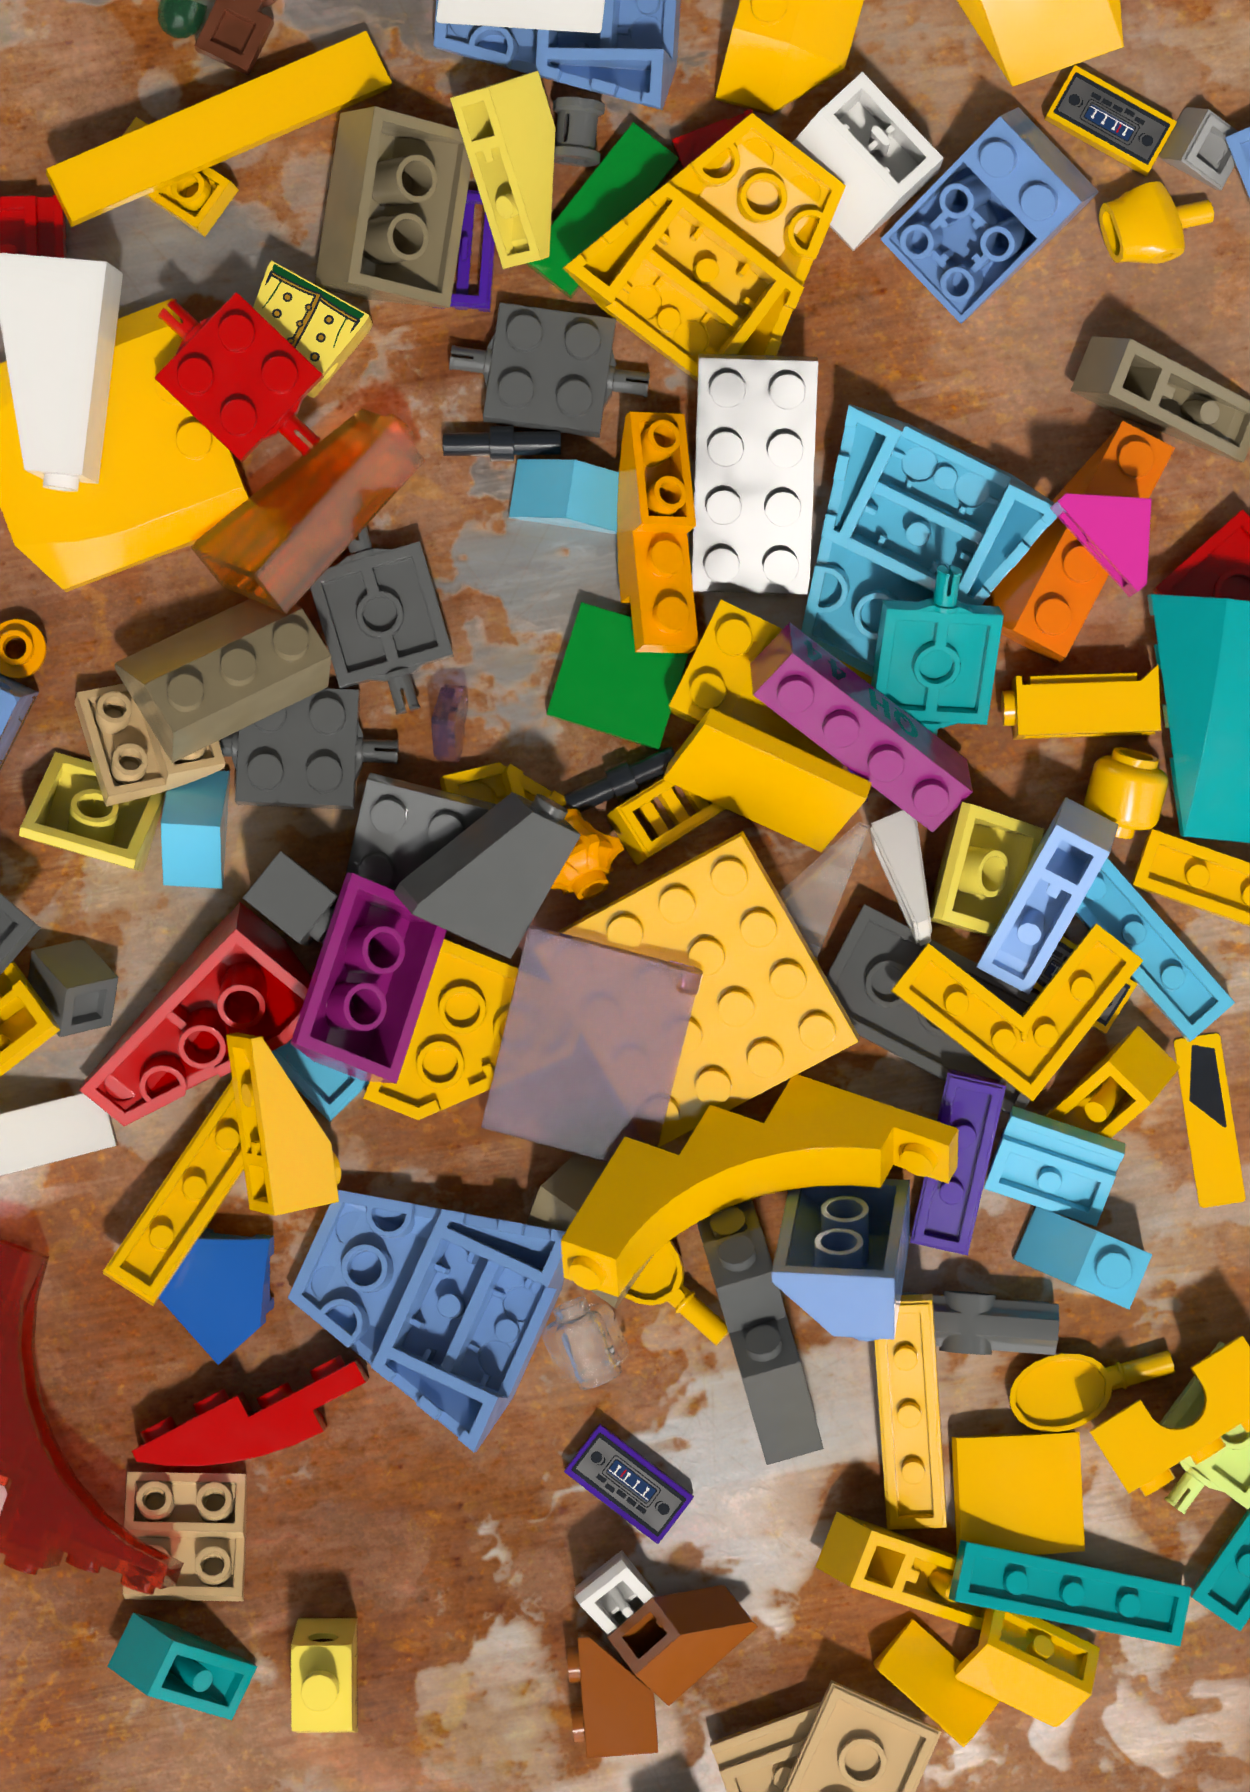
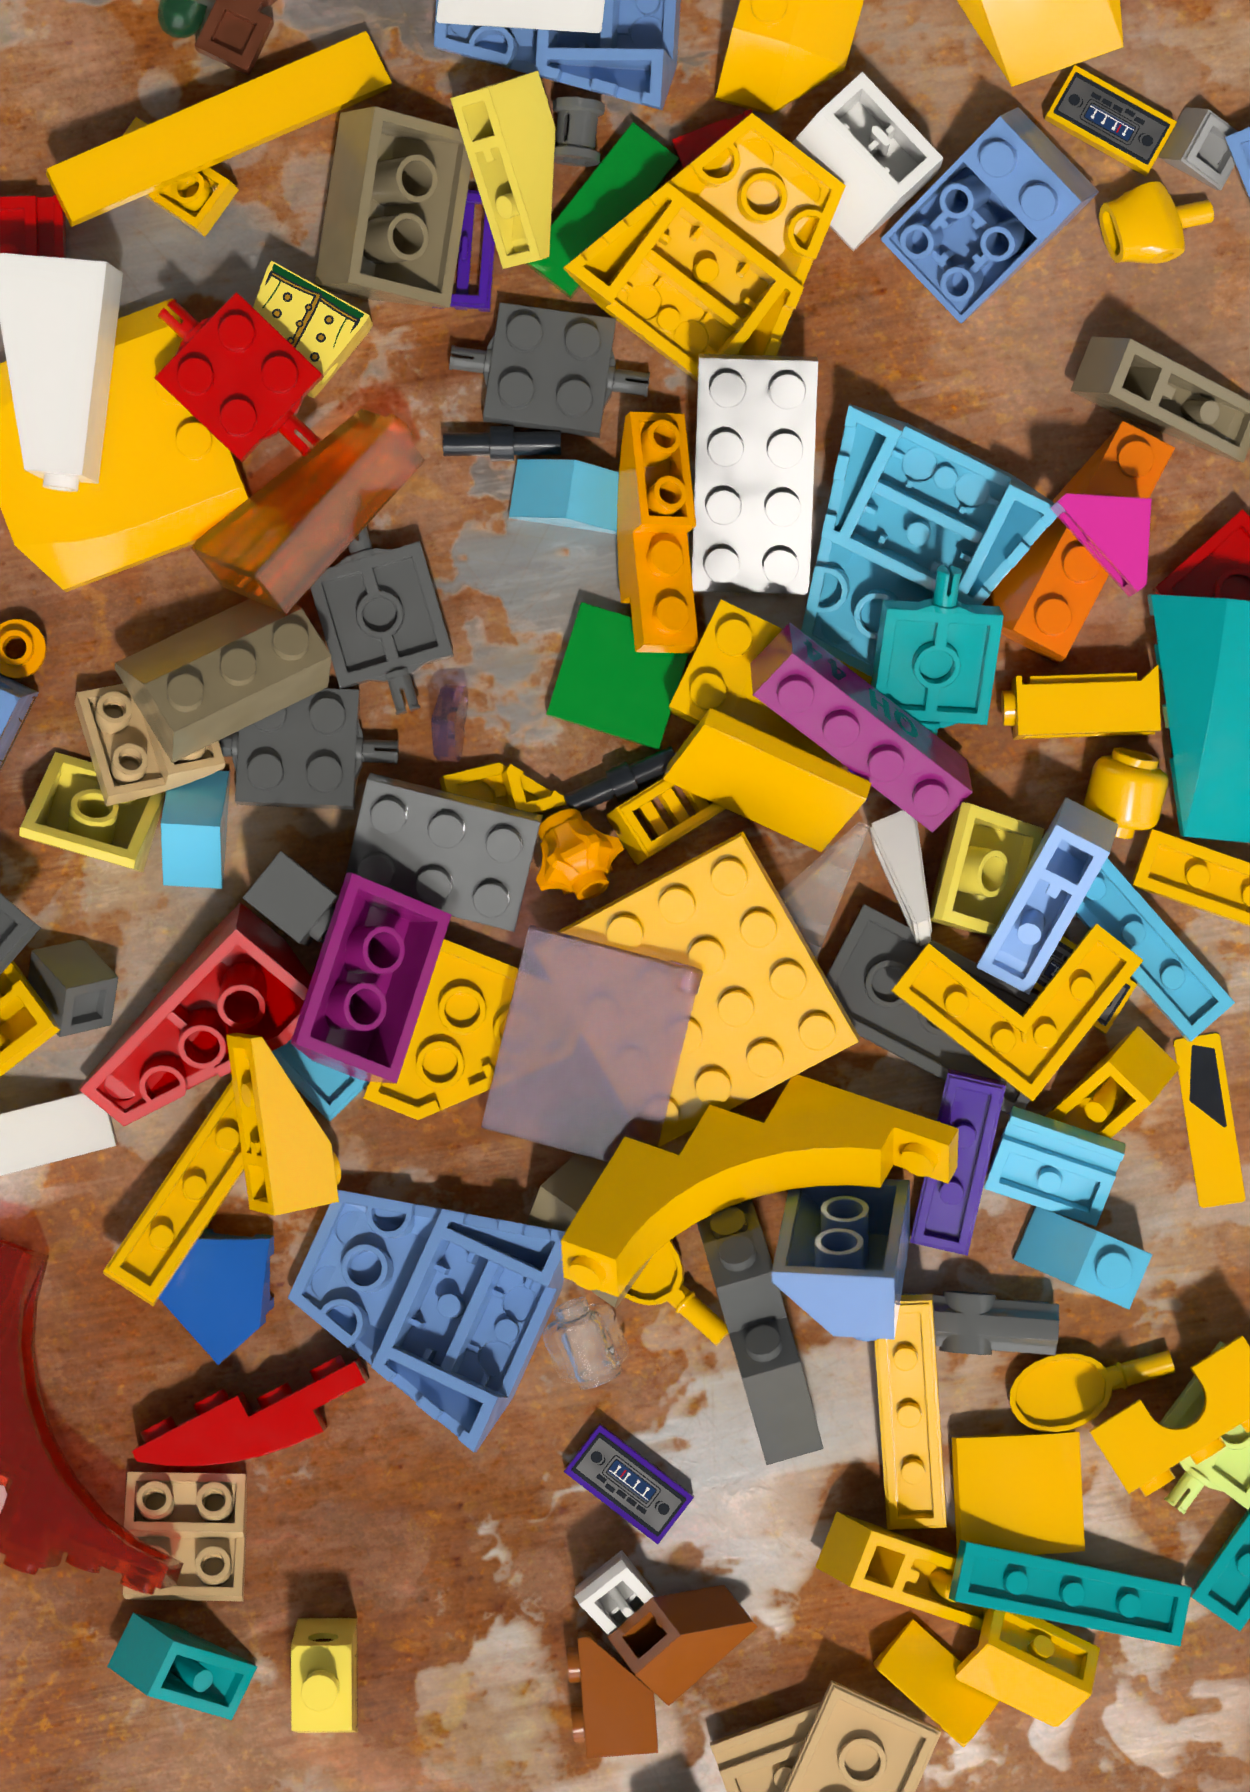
dark grey slope [394,792,581,959] -> none

